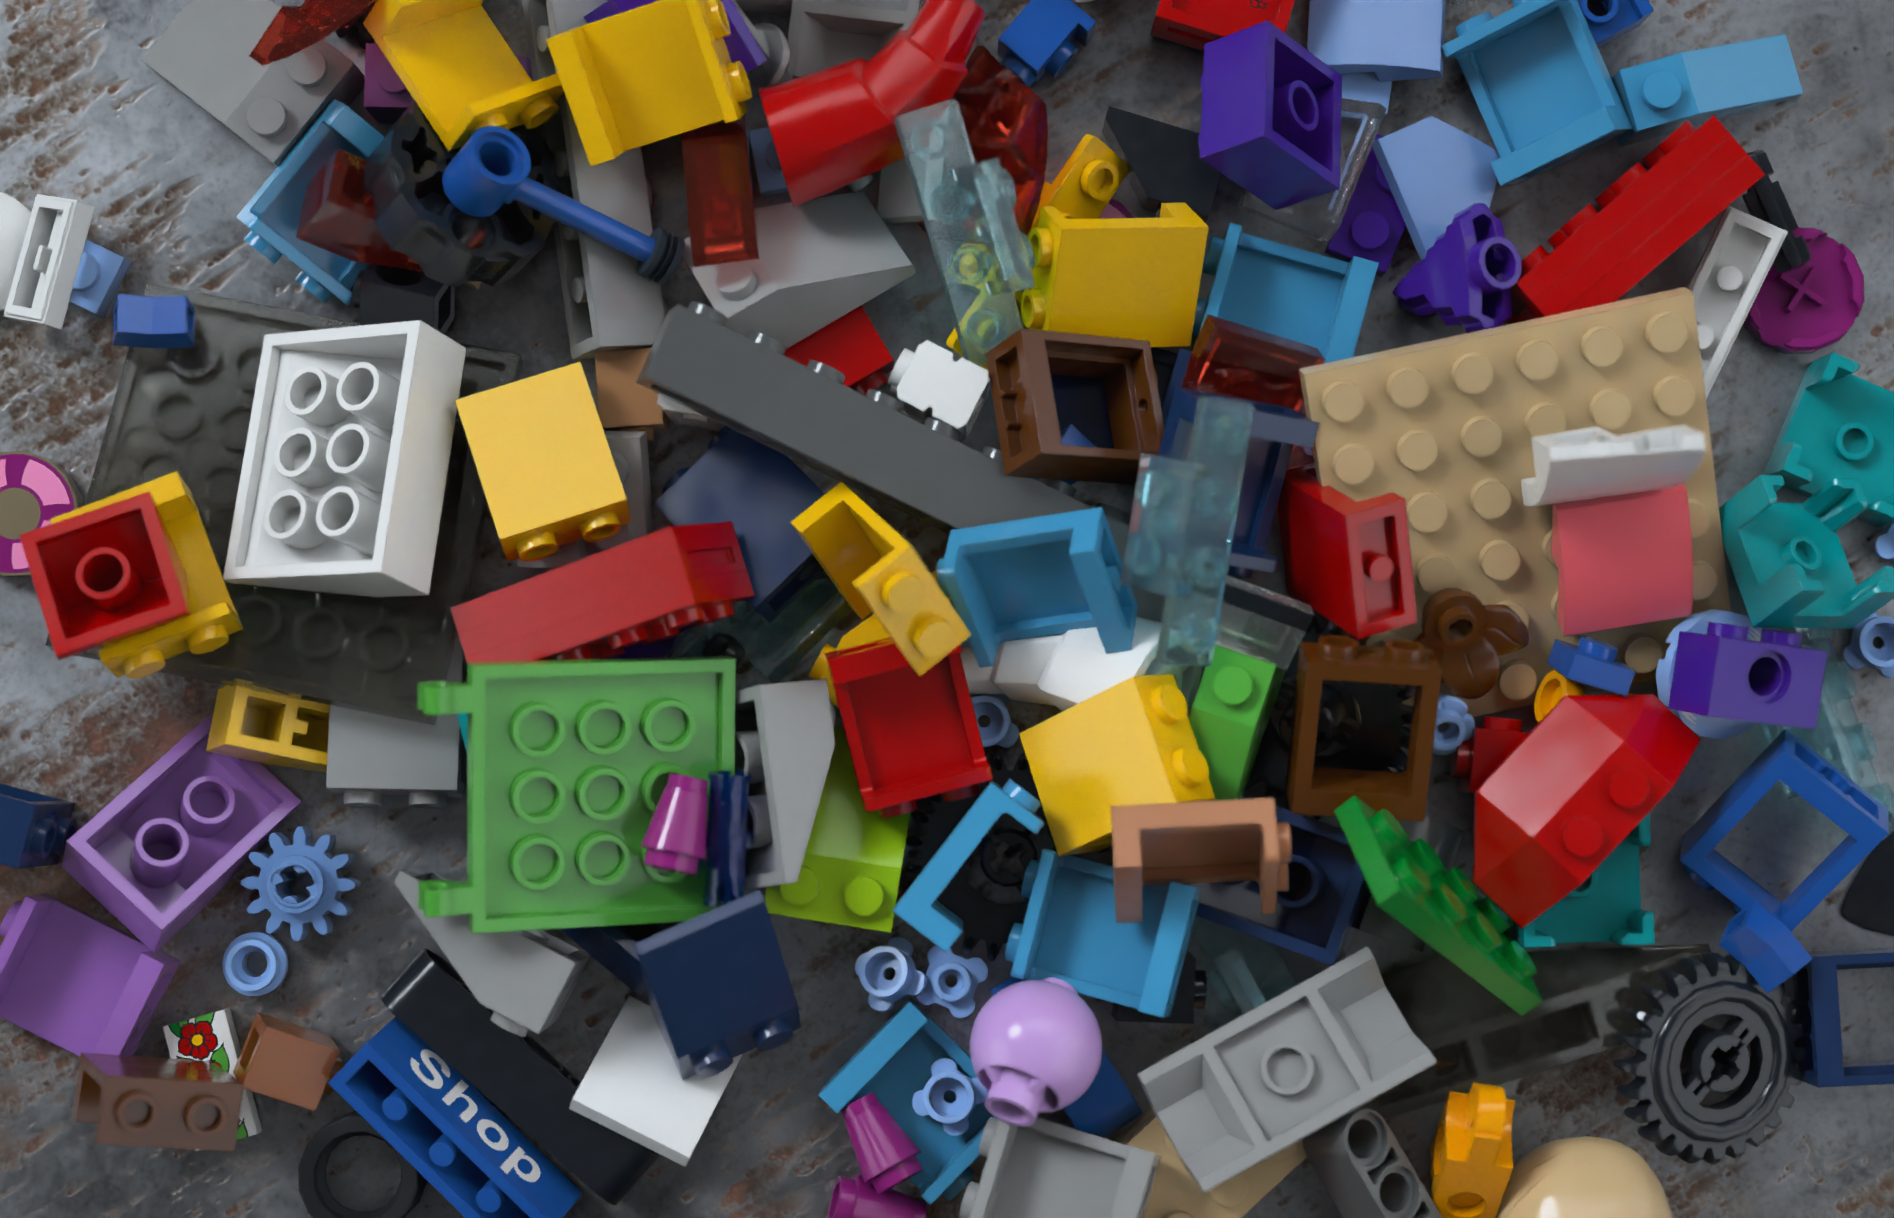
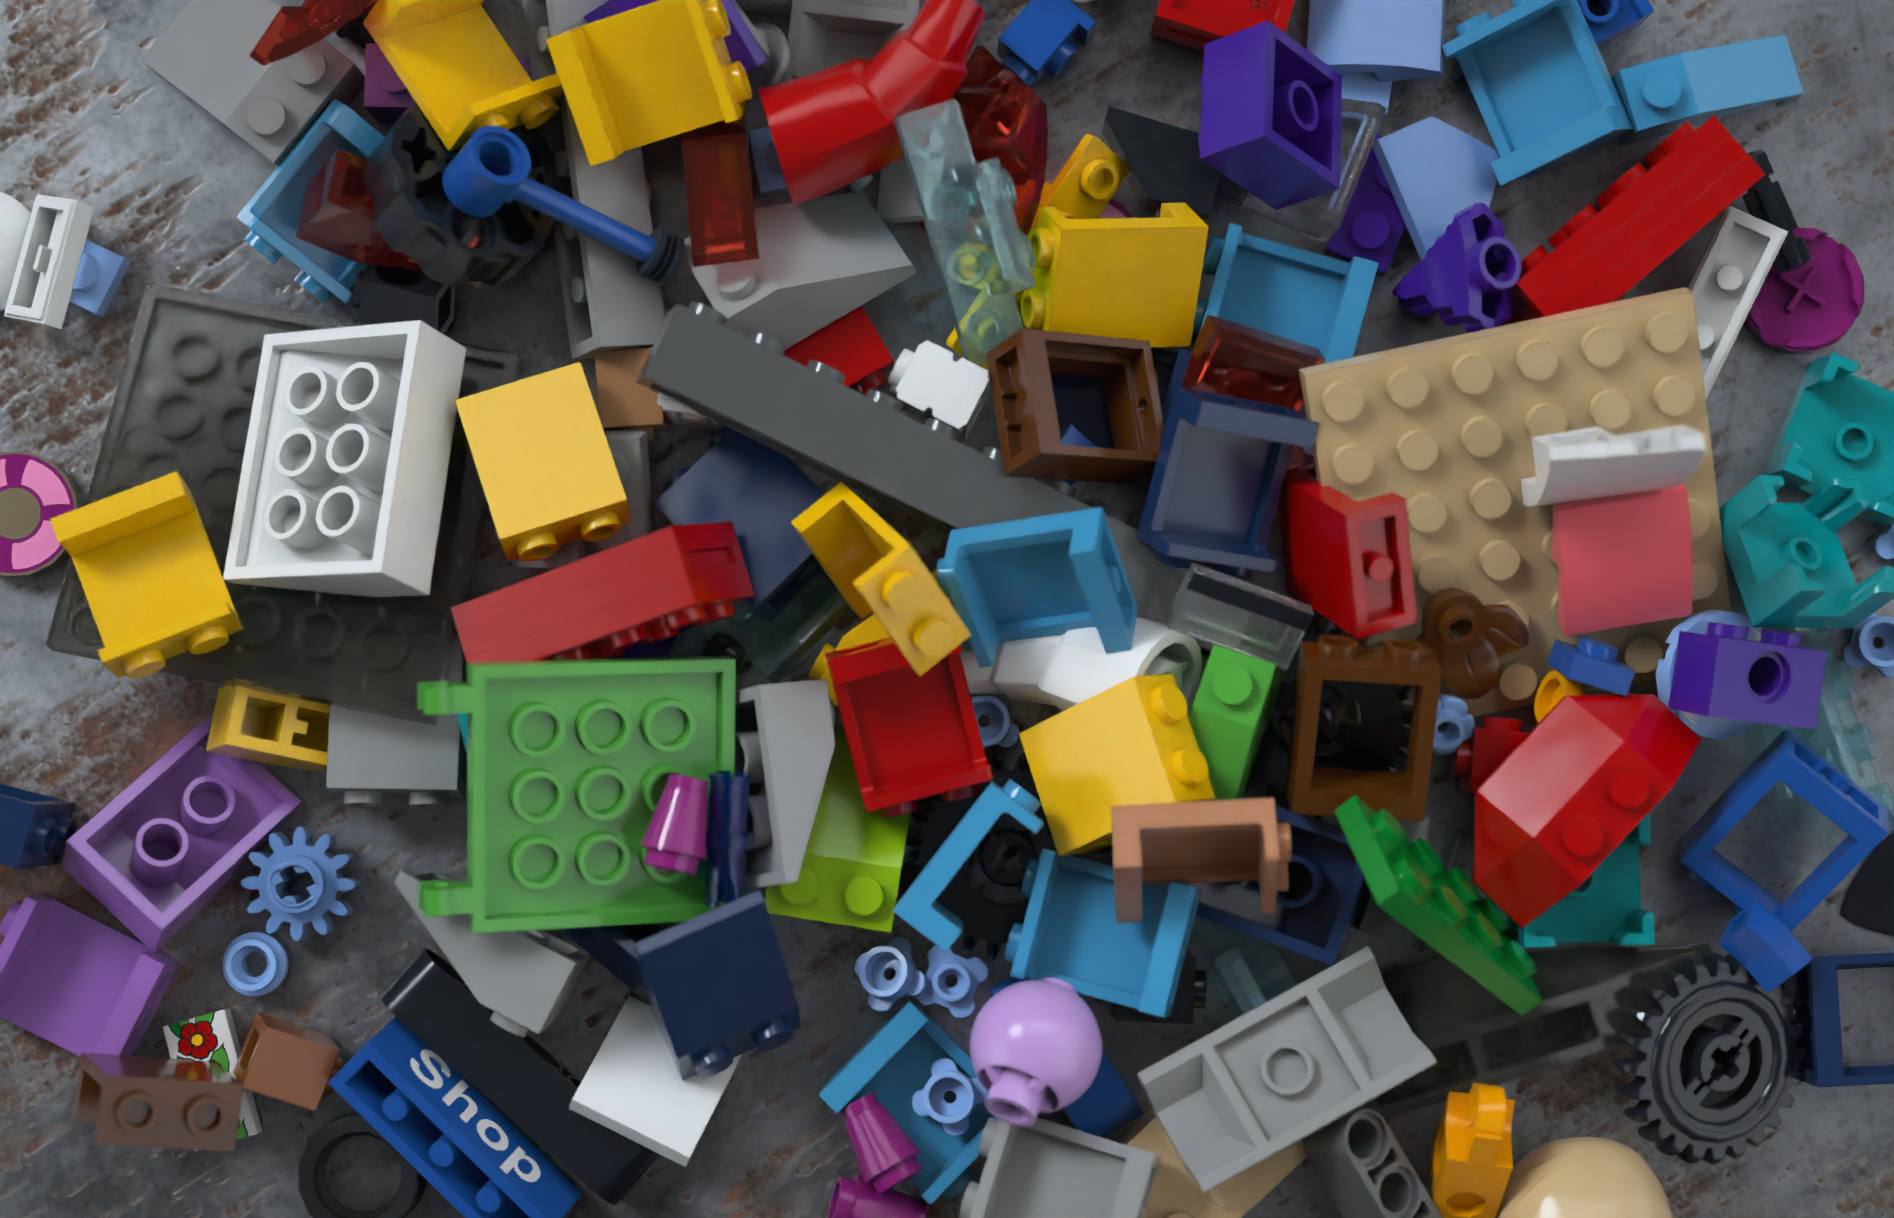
red slope [19,491,190,660] -> none
blue piece [113,294,195,349] -> none
clear light blue bracket [1121,396,1254,666] -> none

